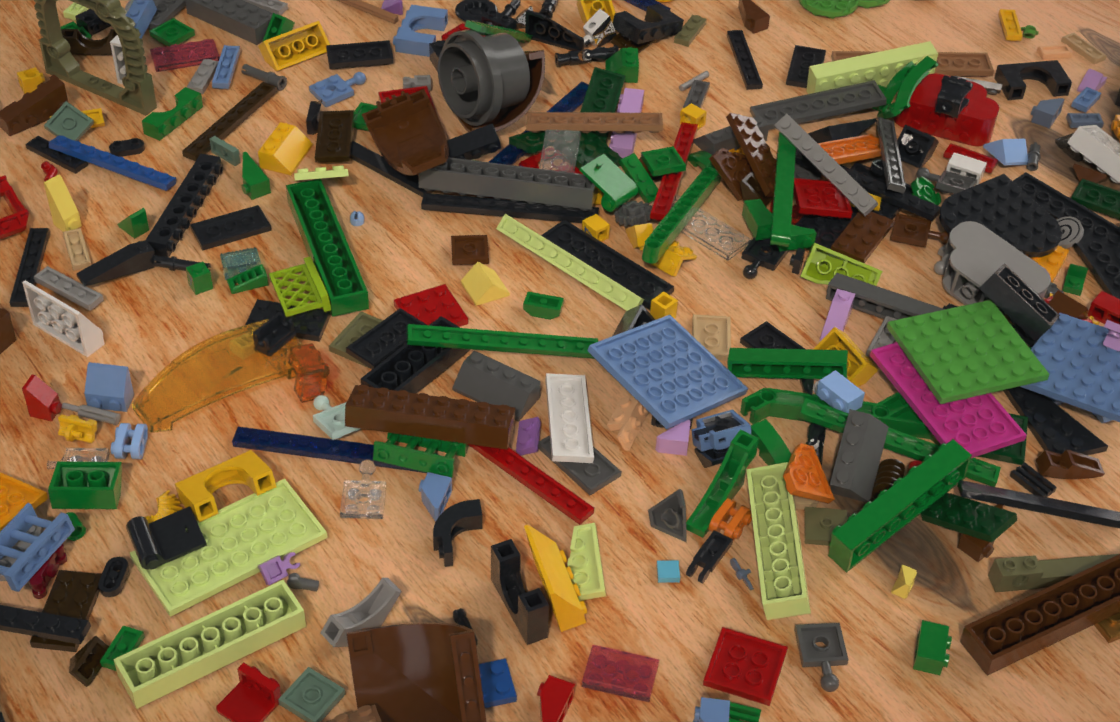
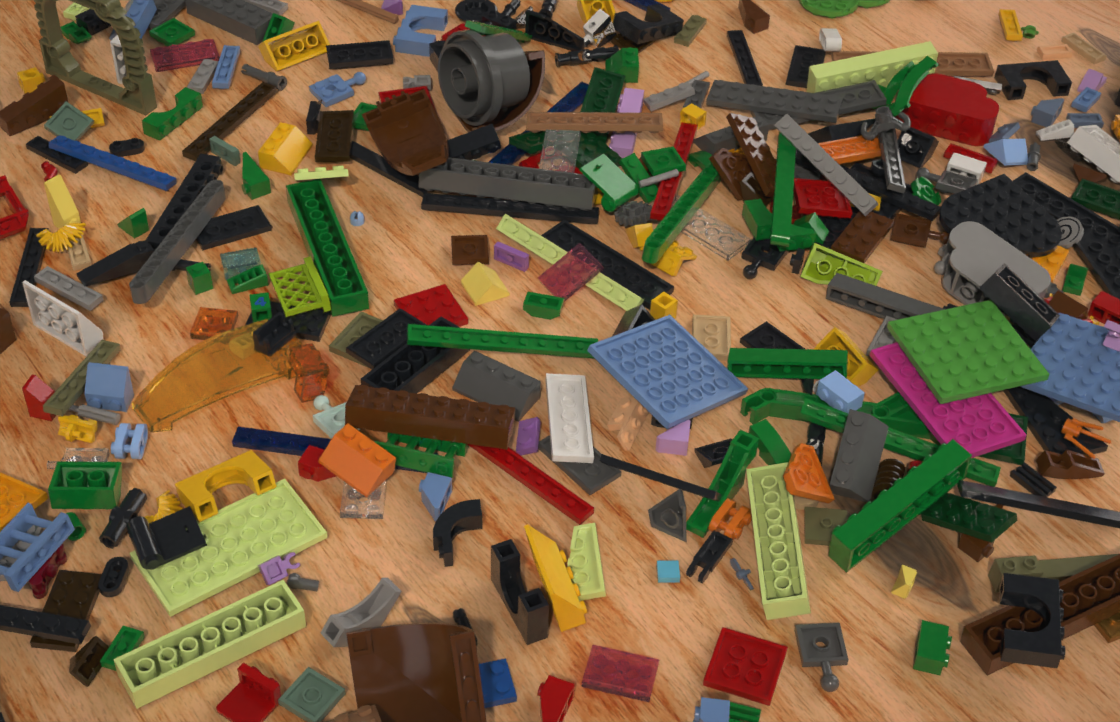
dark brown arch [61,29,117,55] -> none
yellow brick [582,214,610,242] -> none
medium blue piece [692,410,751,452] -> none
lavender slope [820,289,855,341] -> none
black piece [935,75,973,119] -> none
none -> yellow hair [36,223,86,252]
none -> olive plate [43,340,120,416]
none -> black piece [99,488,147,549]
none -> dark grey beam [129,180,226,304]
none -> clear orange plate [190,307,238,343]
none -> green brick [249,292,272,324]
none -> red slope [298,445,336,482]
none -> orange slope [318,423,396,497]
none -> medium lavender plate [494,242,529,272]
none -> clear pink plate [538,243,604,302]
none -> black tile [599,454,722,502]
none -> light grey piece [638,169,679,188]
none -> light grey plate [644,82,695,111]
none -> dark grey plate [706,80,843,123]
none -> green slope [793,212,829,244]
none -> white beam [819,28,842,52]
none -> dark grey piece [860,106,911,140]
none -> sand blue plate [989,122,1020,143]
none -> black arch [1000,573,1065,668]
none -> white slope [1036,119,1074,141]
none -> orange plant [1061,418,1111,459]

